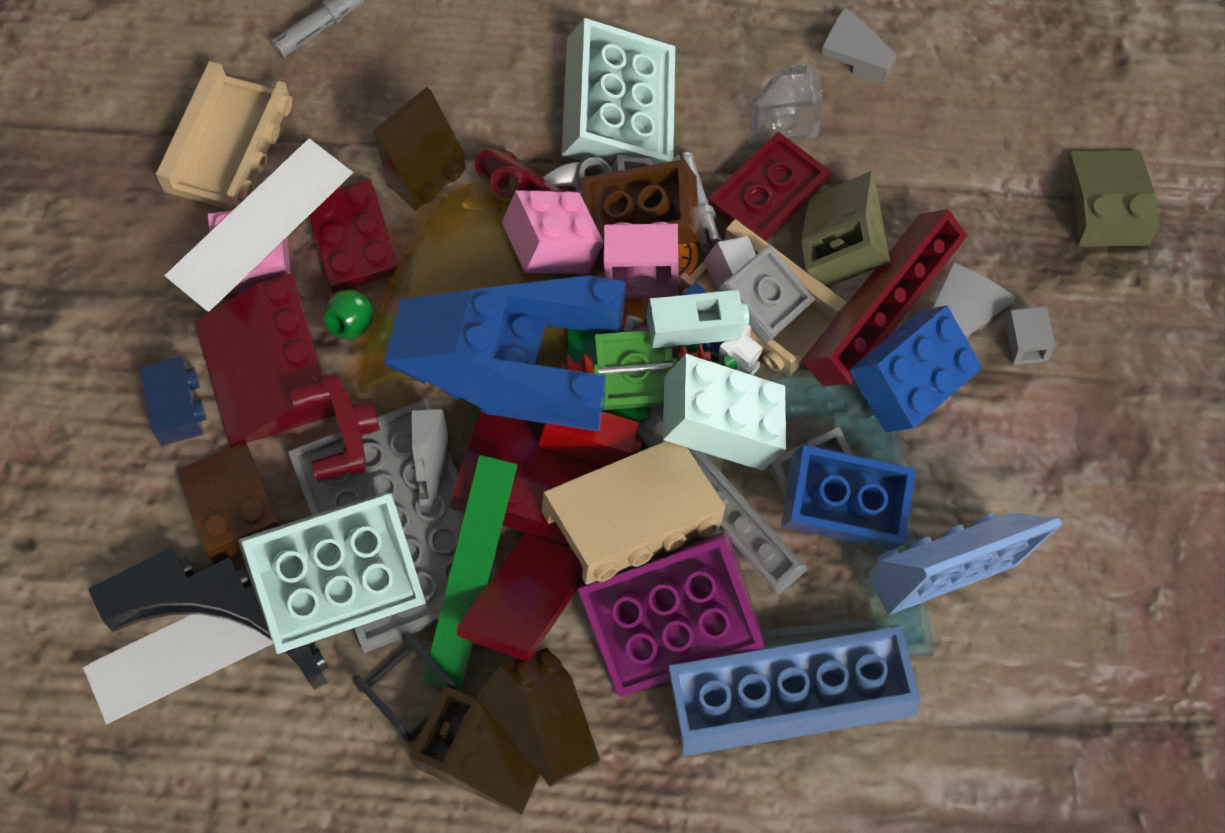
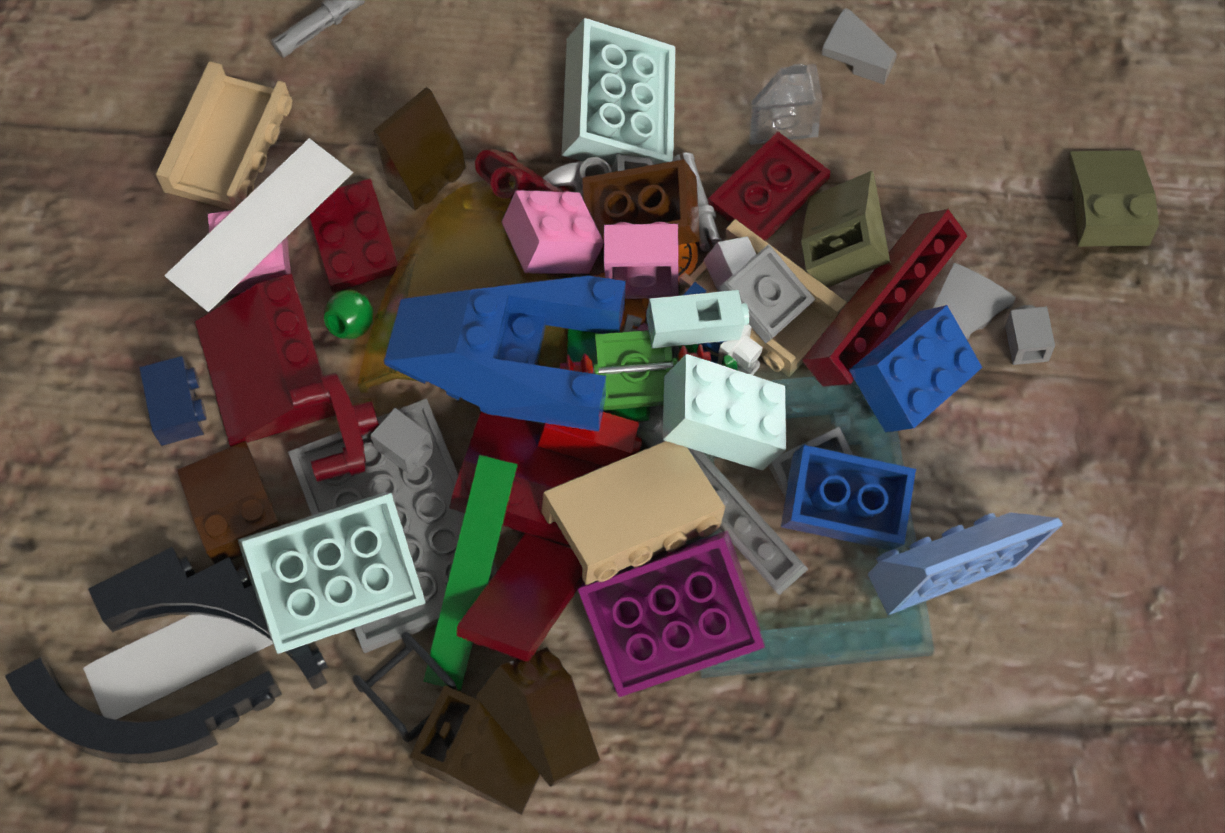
light grey slope [412,409,449,506] -> none
medium blue slope [669,626,920,756] -> none
none -> black arch [4,657,282,764]
none -> light grey brick [371,408,433,475]

